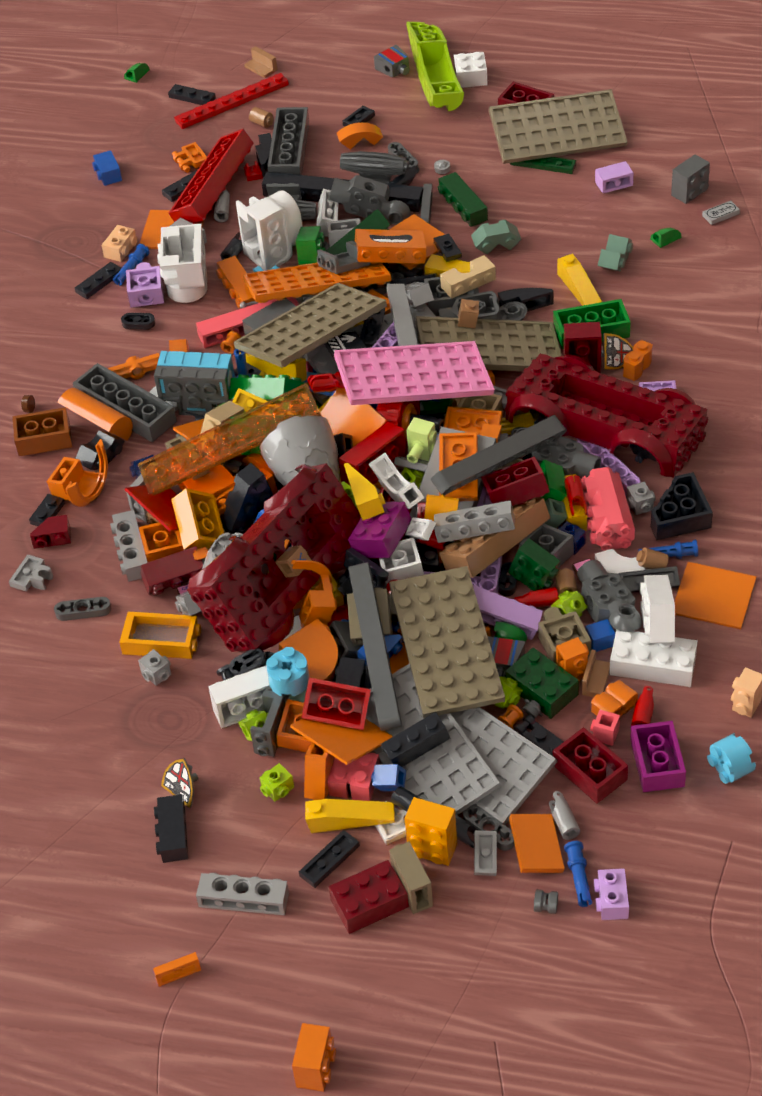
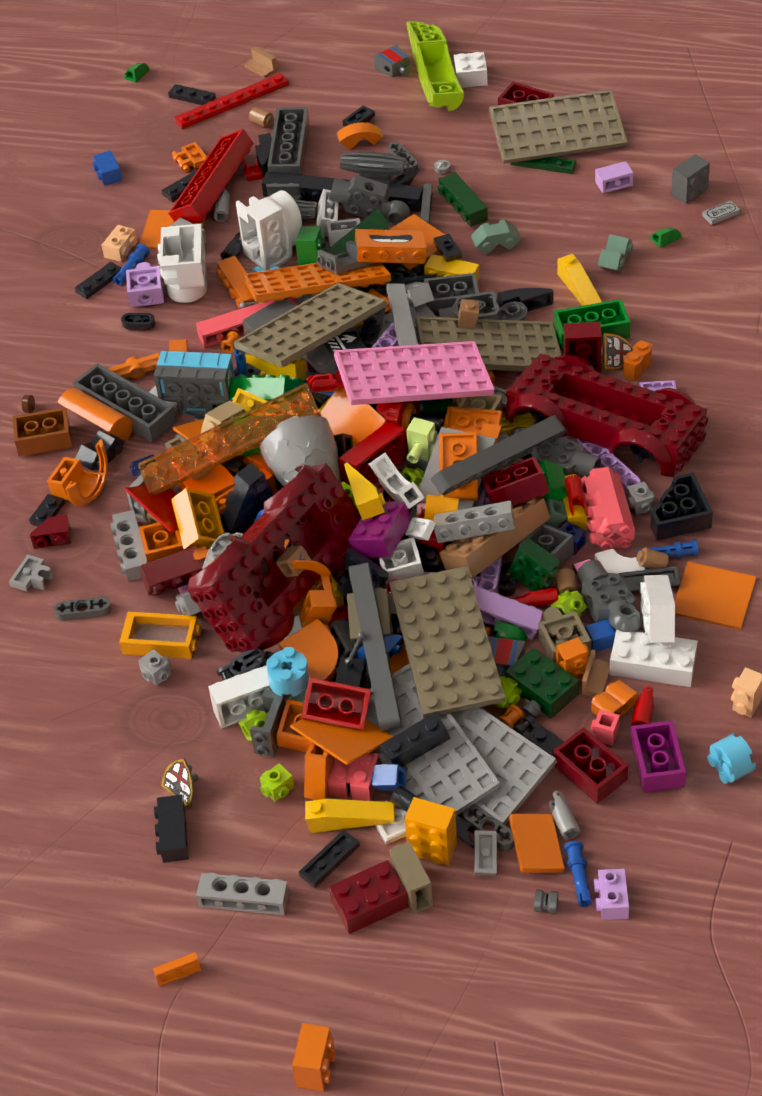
light grey tile [394,456,428,472] -> none
tan arch [440,255,496,299] -> none
none -> dark grey hinge [345,631,366,666]

